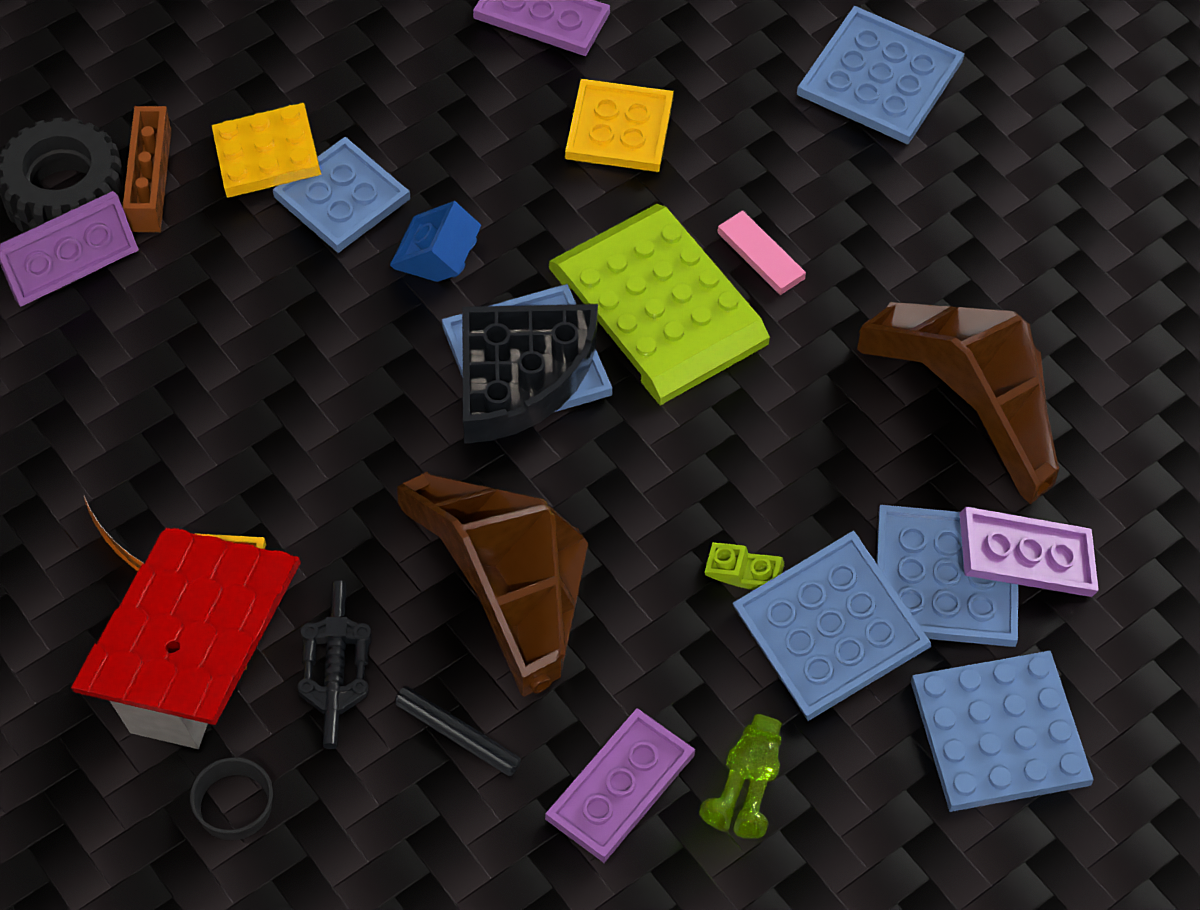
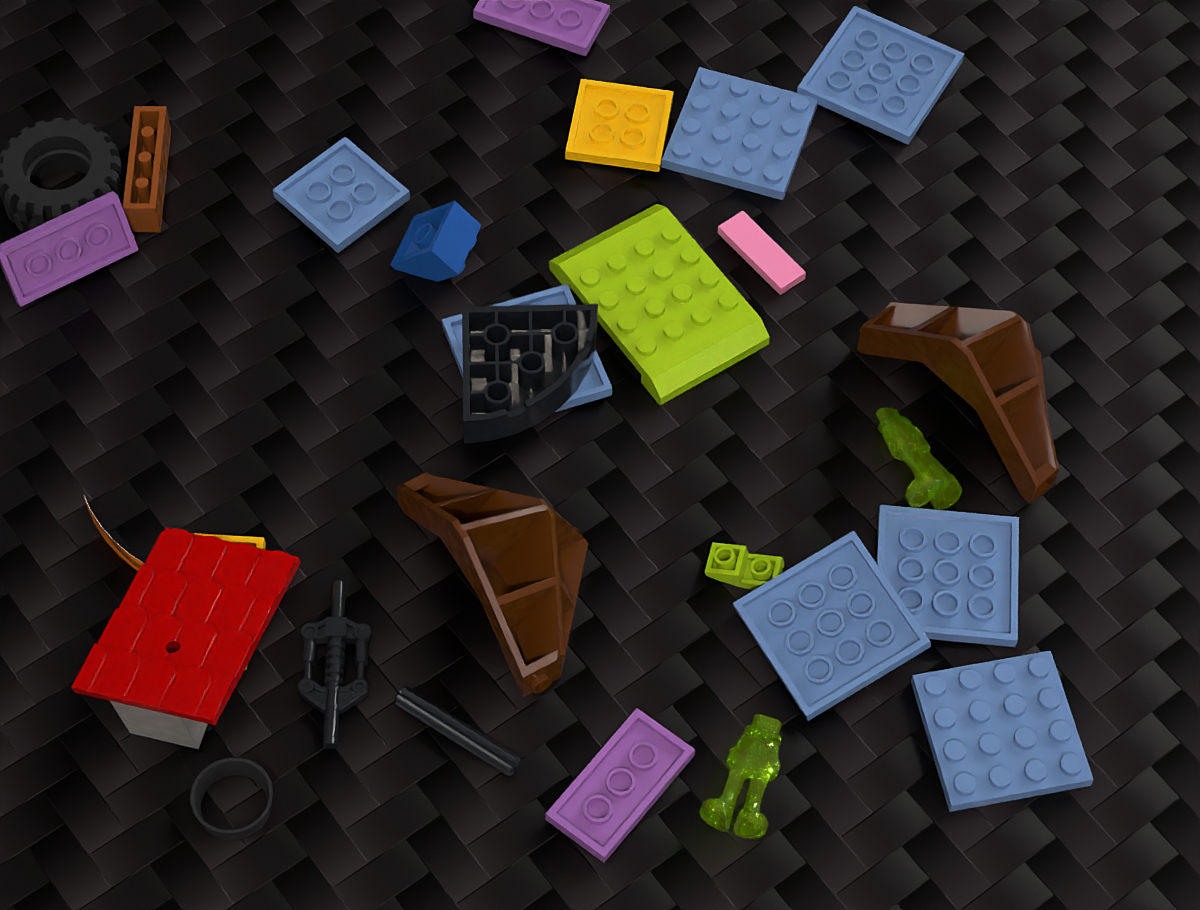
yellow plate [212,103,321,198] -> none
plate [960,507,1099,597] -> none
none -> medium blue plate [661,67,818,200]
none -> clear neon green piece [876,408,962,510]

